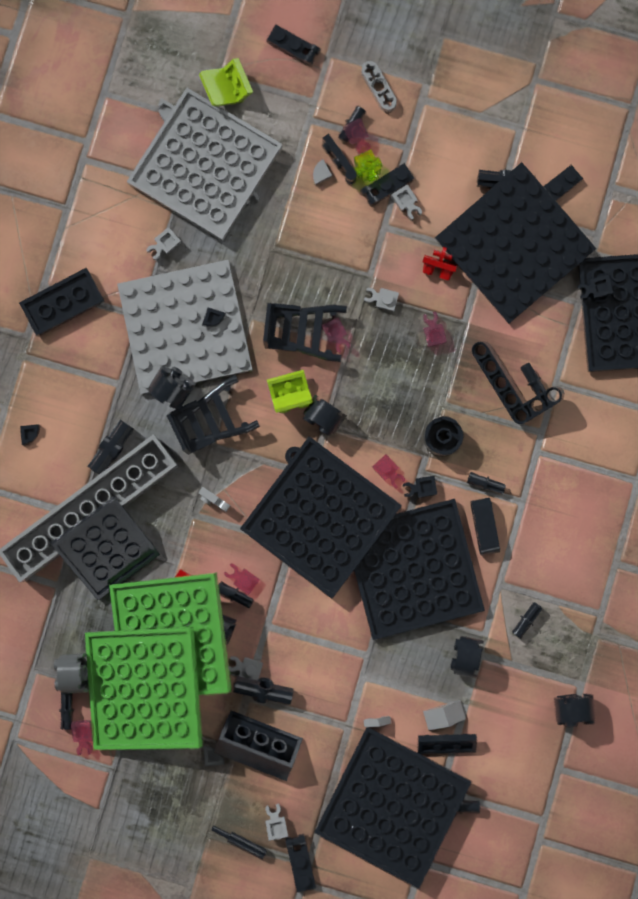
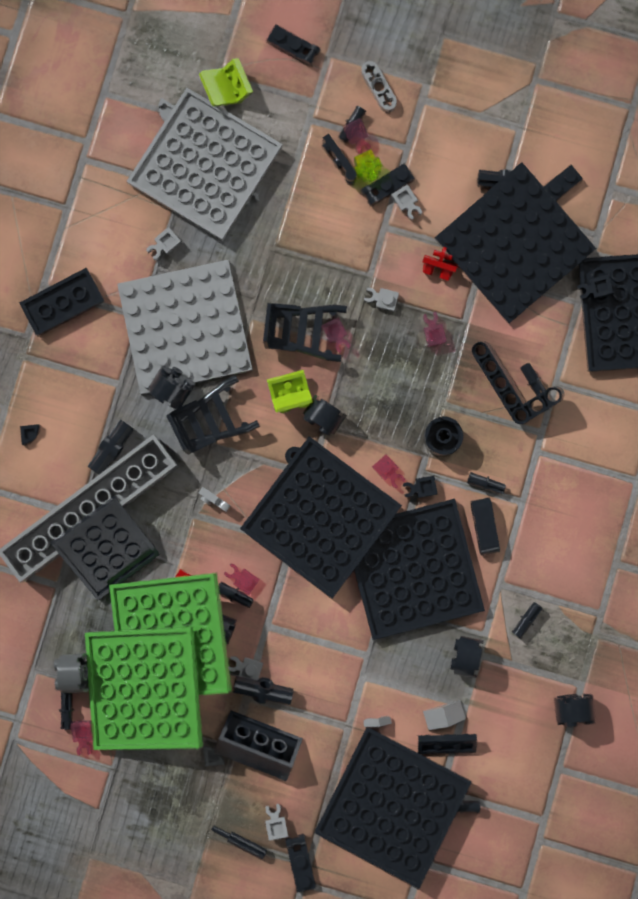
black tile [202,307,226,327] -> none
light grey tile [313,159,332,186] -> none

